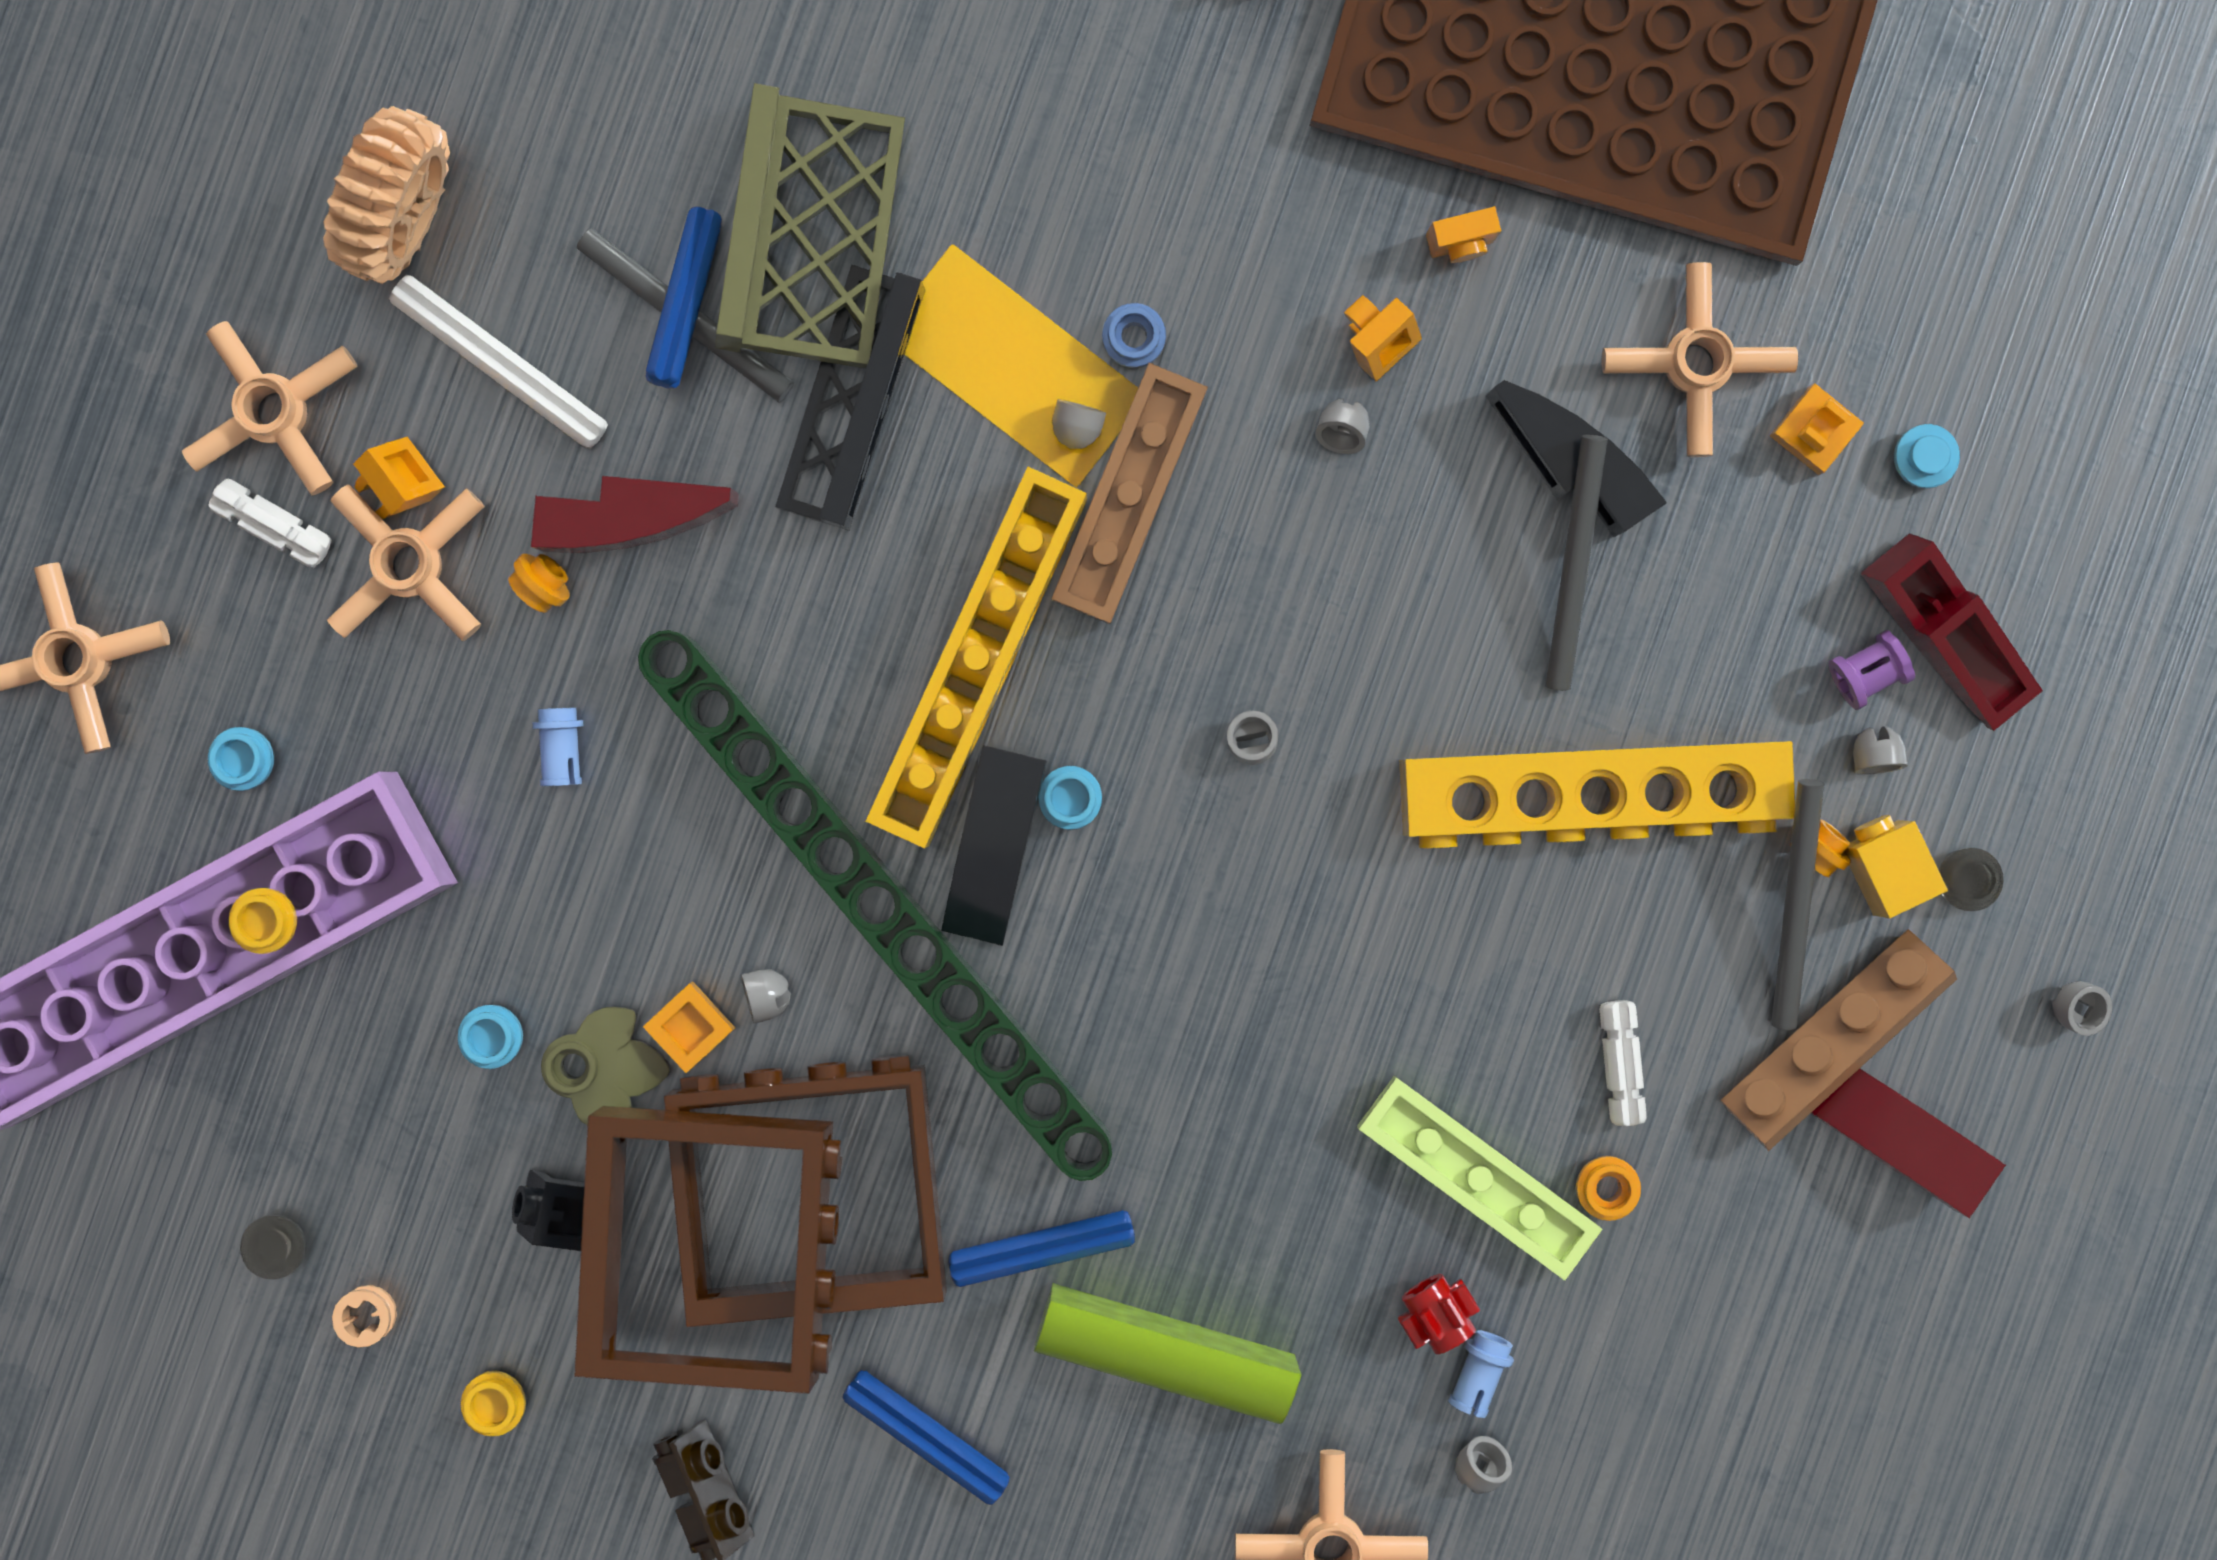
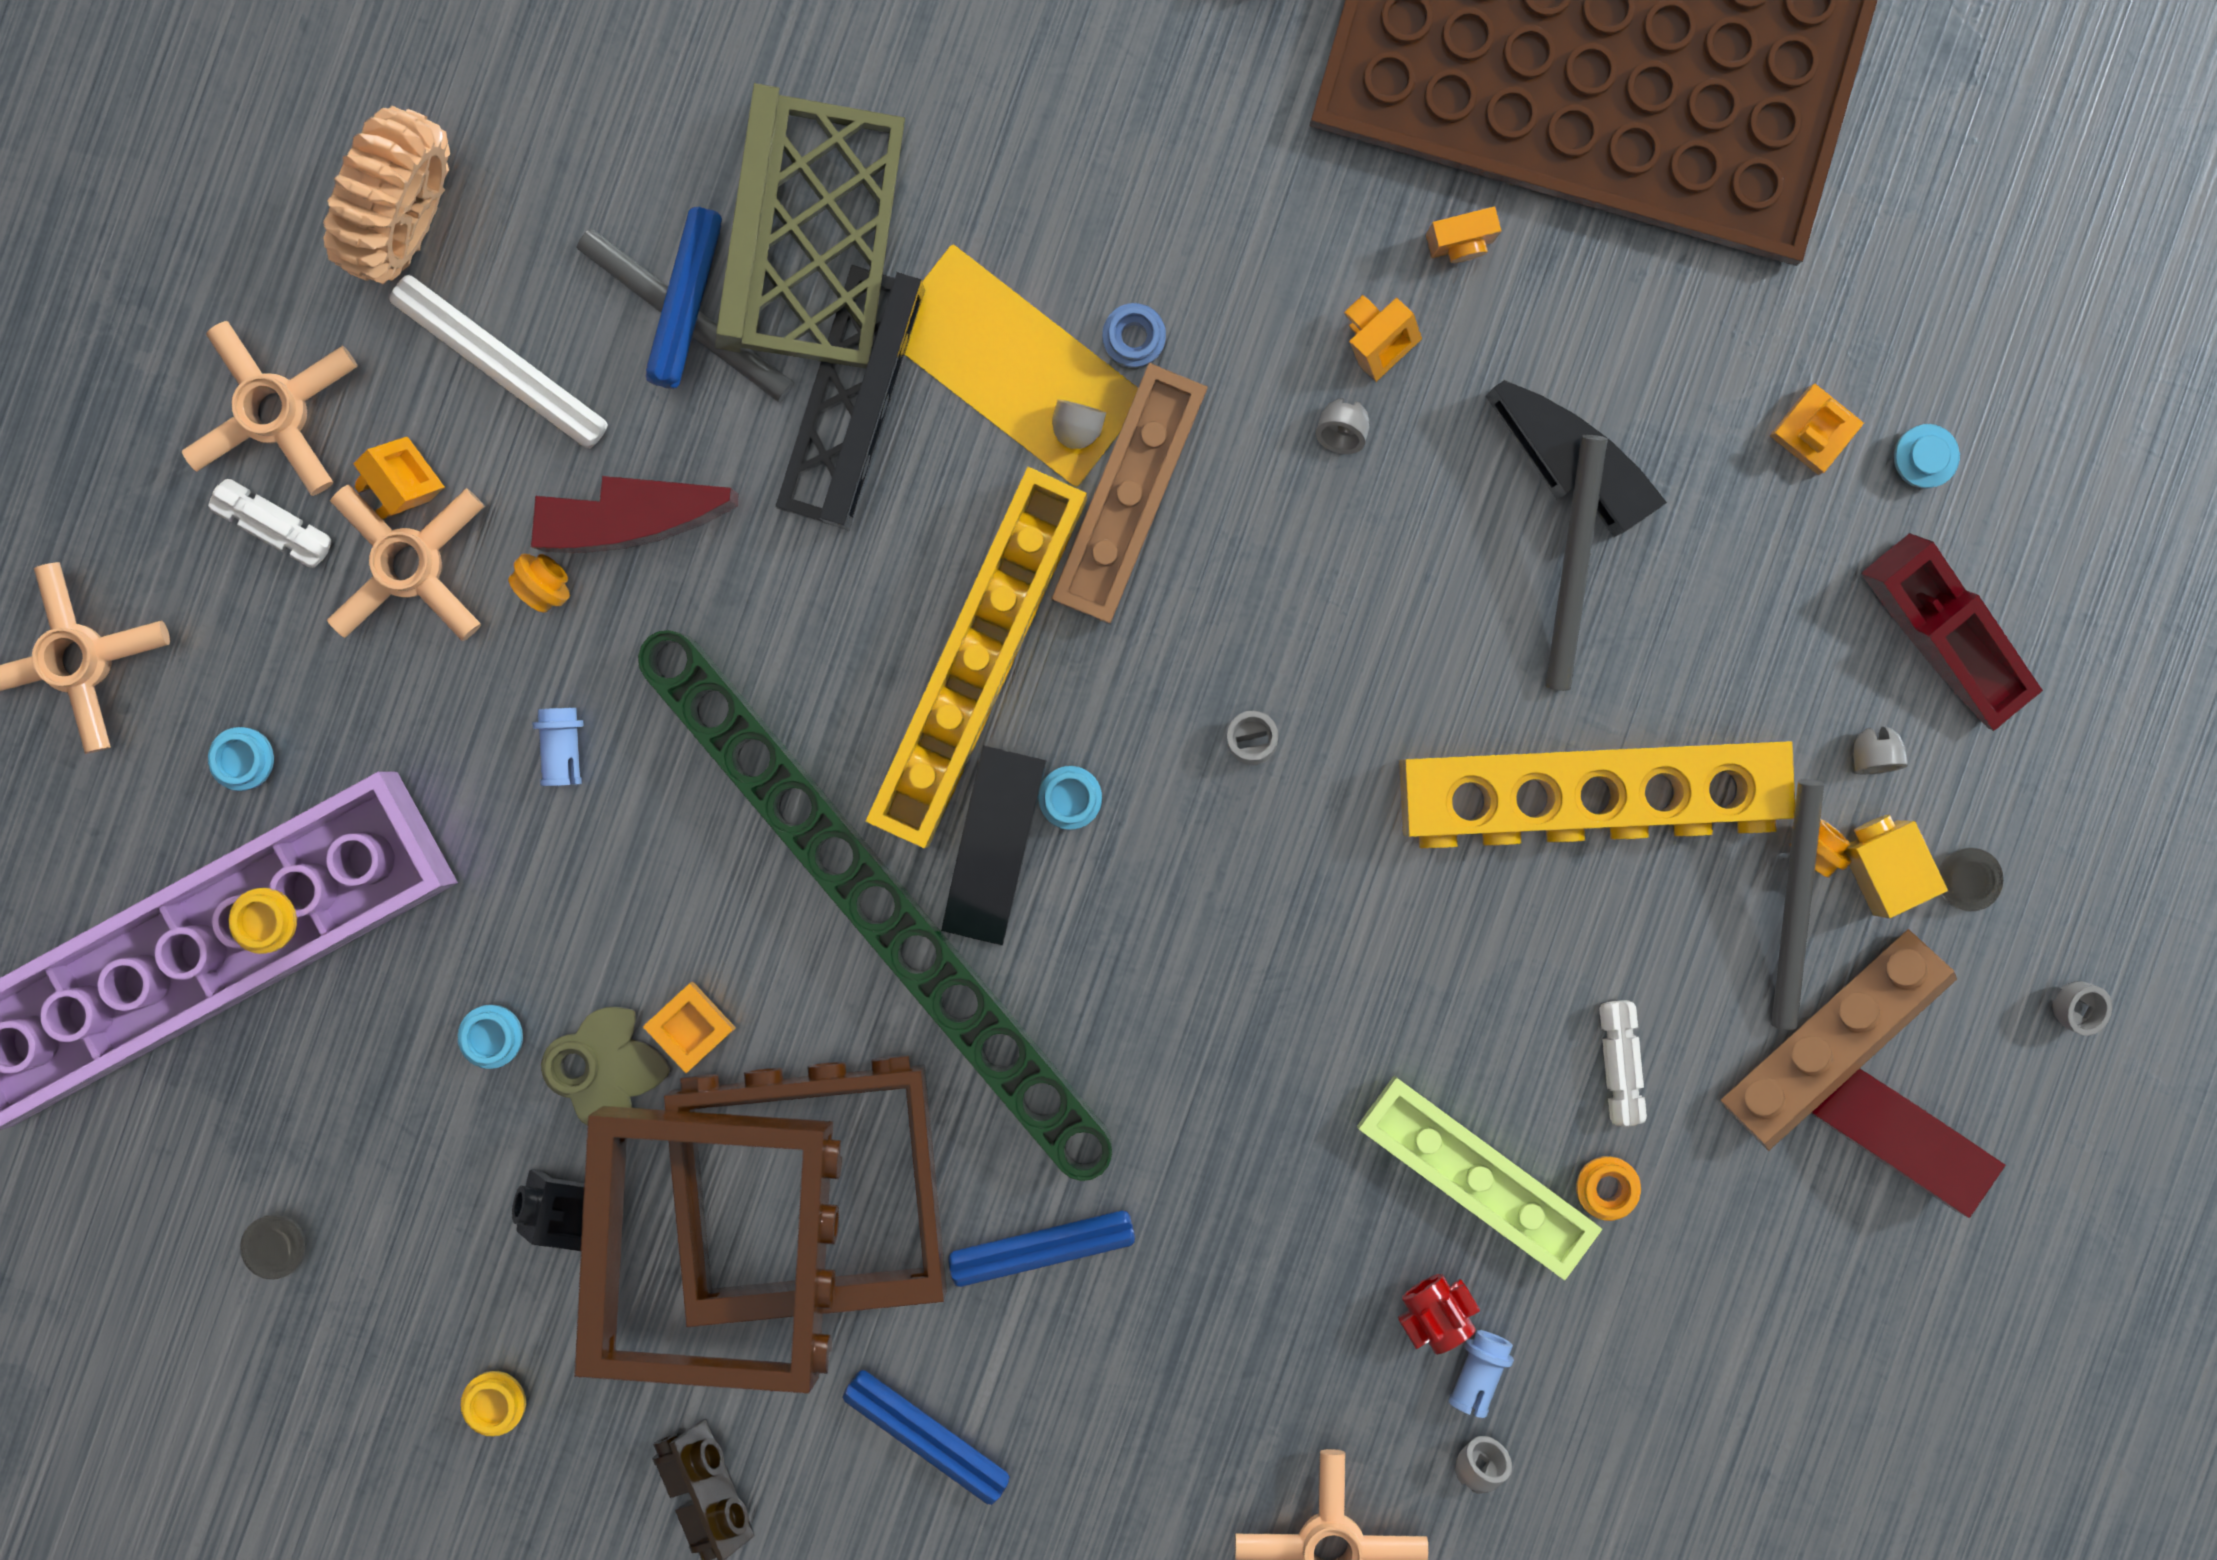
light nougat bush [332,1285,397,1348] -> none
light grey hinge [741,969,791,1024] -> none
lime brick [1034,1283,1301,1425] -> none
light nougat bar [1601,262,1798,457] -> none
medium lavender bush [1828,630,1915,710] -> none

